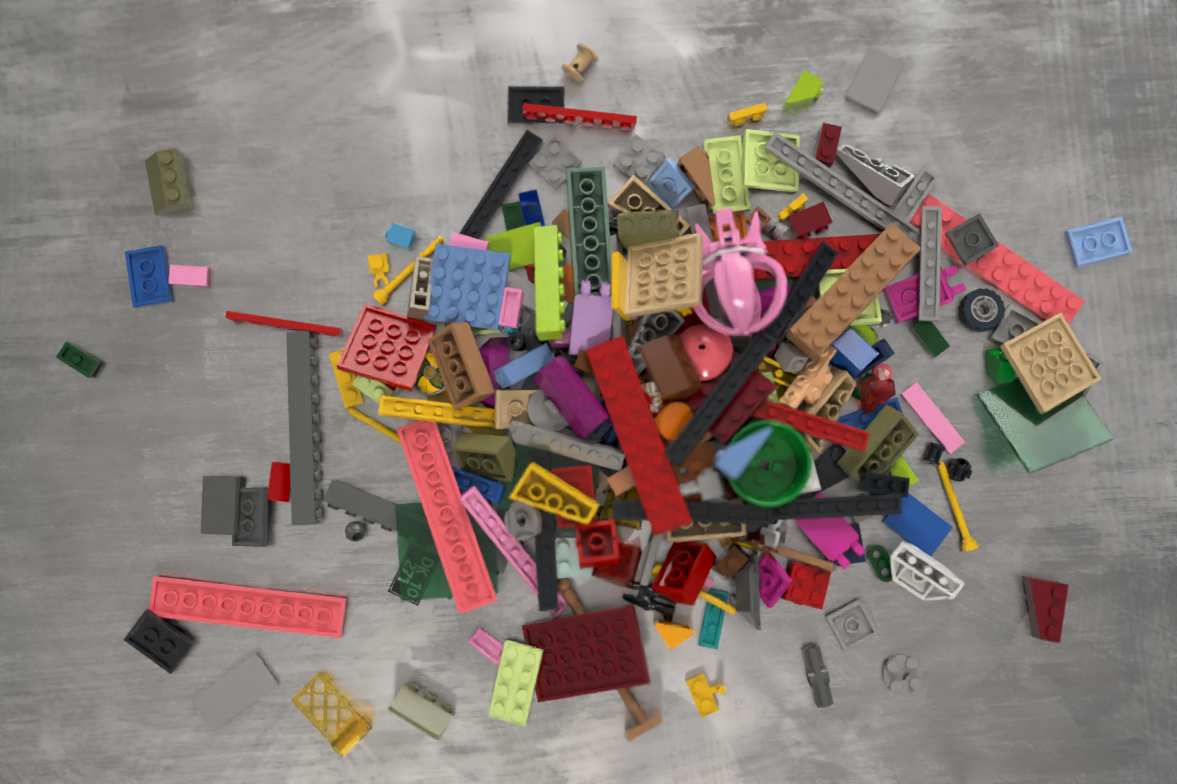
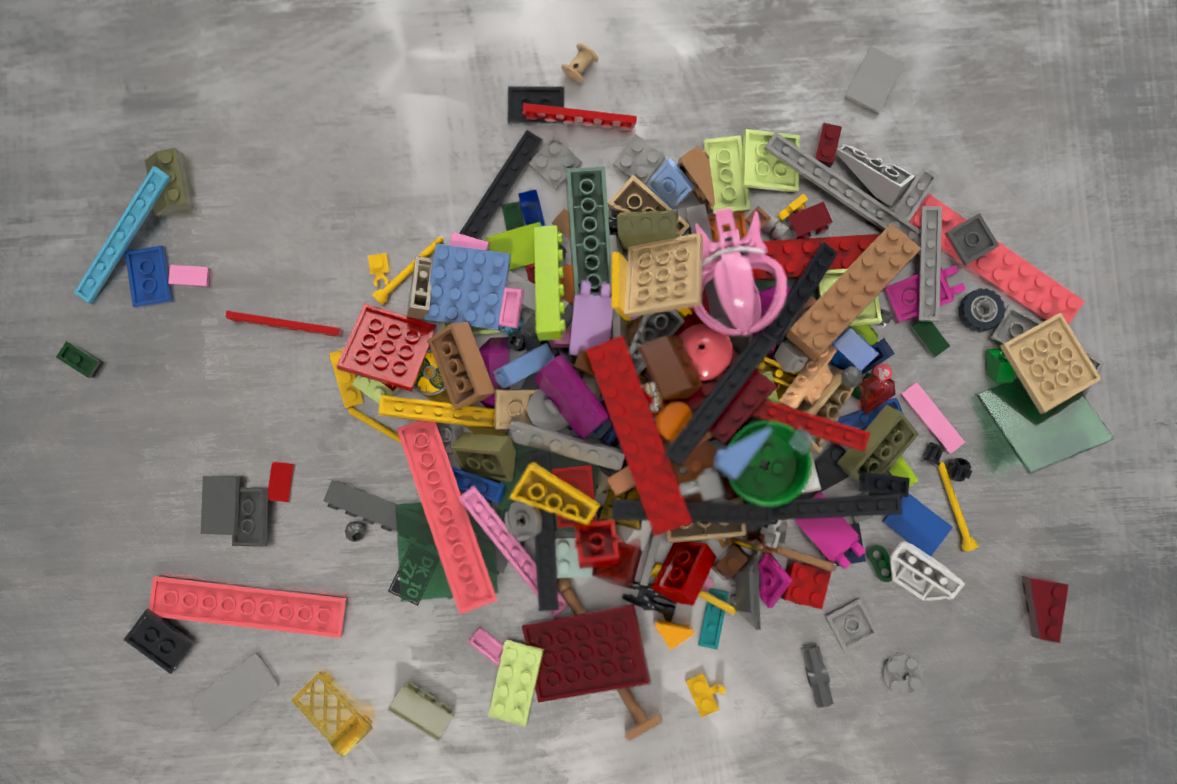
dark grey brick [286,331,322,525] -> none
dark azure brick [385,223,417,251] -> none
yellow plate [727,103,767,126] -> none
lime slope [783,70,824,109] -> none
light blue tile [1065,216,1133,268] -> none
none -> medium azure tile [74,166,171,304]
none -> clear light blue tile [788,427,816,455]
none -> dark grey piece [841,367,862,388]

